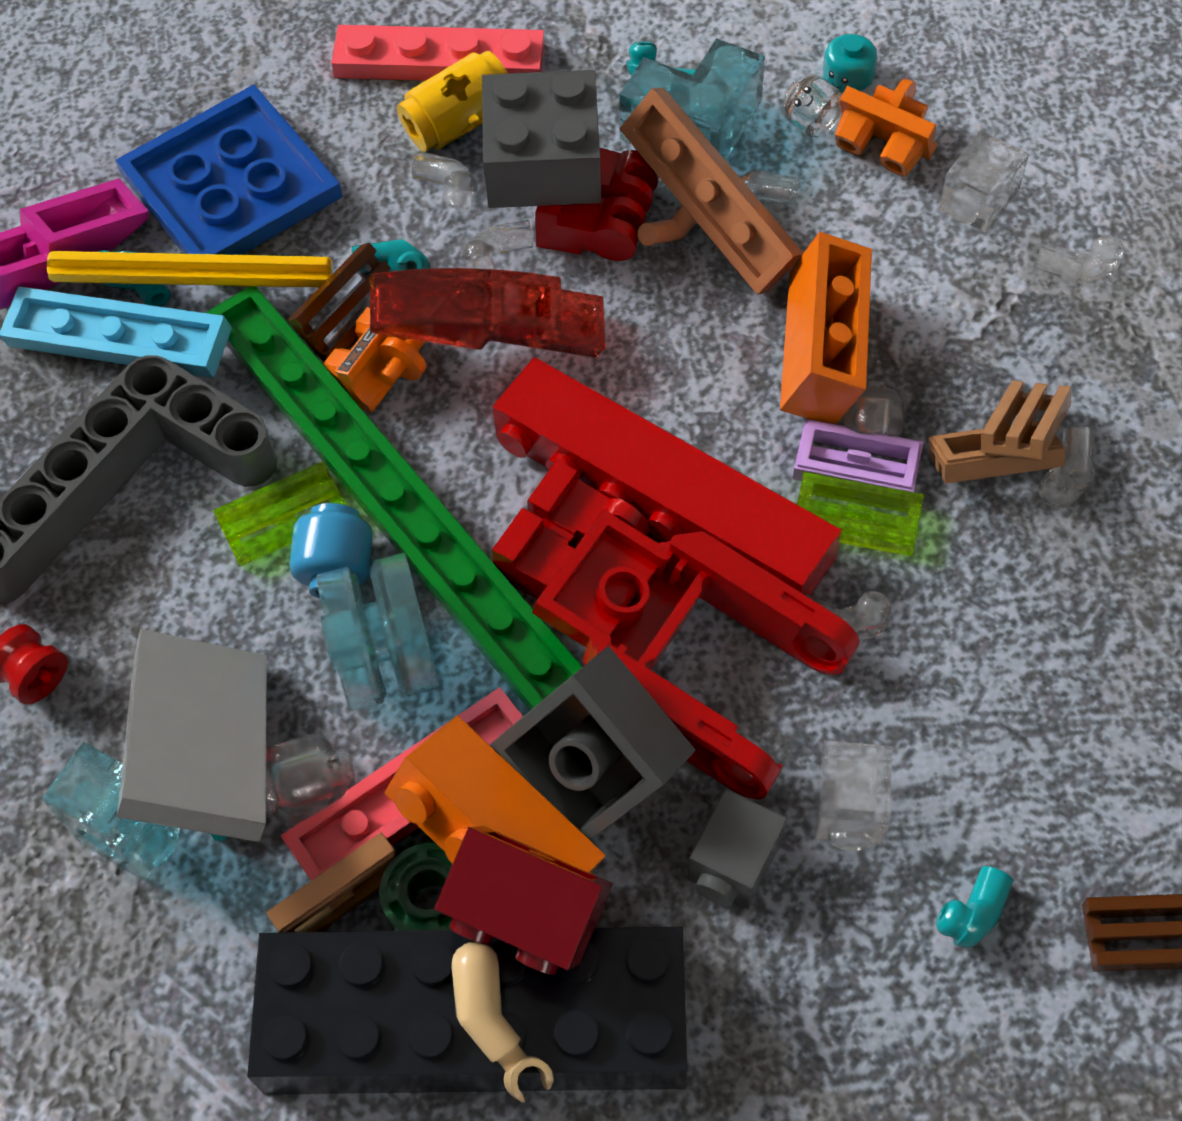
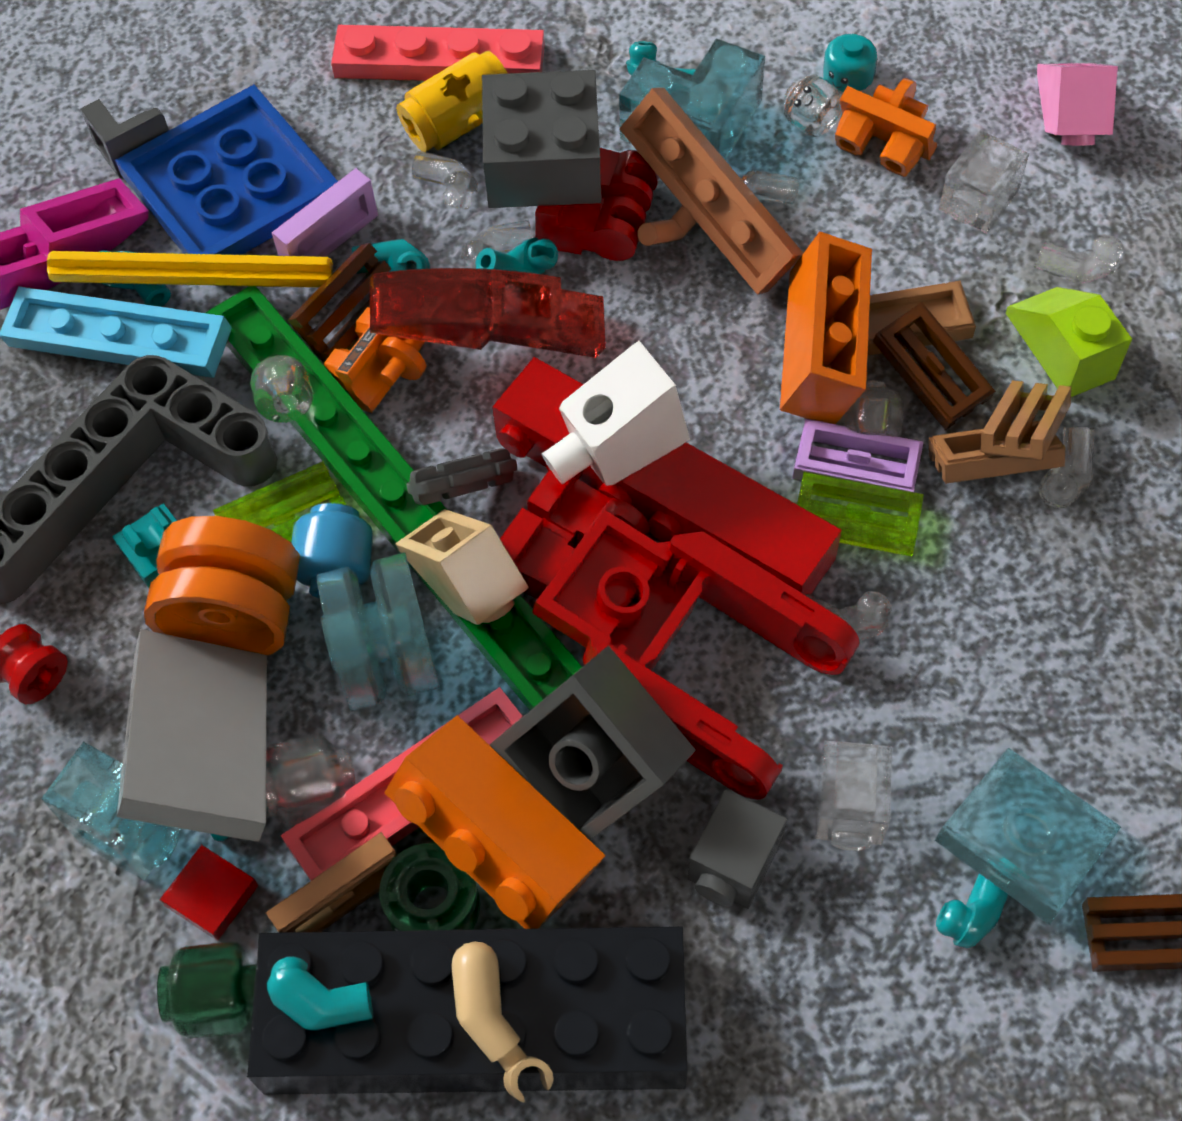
dark red brick [434,826,613,975] -> none
none -> dark grey panel [80,99,169,178]
none -> teal tile [112,503,177,588]
none -> orange wheel [144,516,300,655]
none -> clear green head [157,941,256,1039]
none -> red tile [160,844,259,941]
none -> clear piece [250,355,314,423]
none -> teal arm [267,956,373,1030]
none -> lavender tile [271,168,378,257]
none -> tan slope [395,509,529,625]
none -> dark grey axle [406,448,517,506]
none -> teal arm [475,238,558,286]
none -> white torso [541,341,690,486]
none -> medium nougat tile [868,281,976,355]
none -> reddish brown tile [873,302,996,431]
none -> clear light blue tile [935,748,1121,925]
none -> lime slope [1006,287,1132,397]
none -> bright pink slope [1037,63,1118,146]

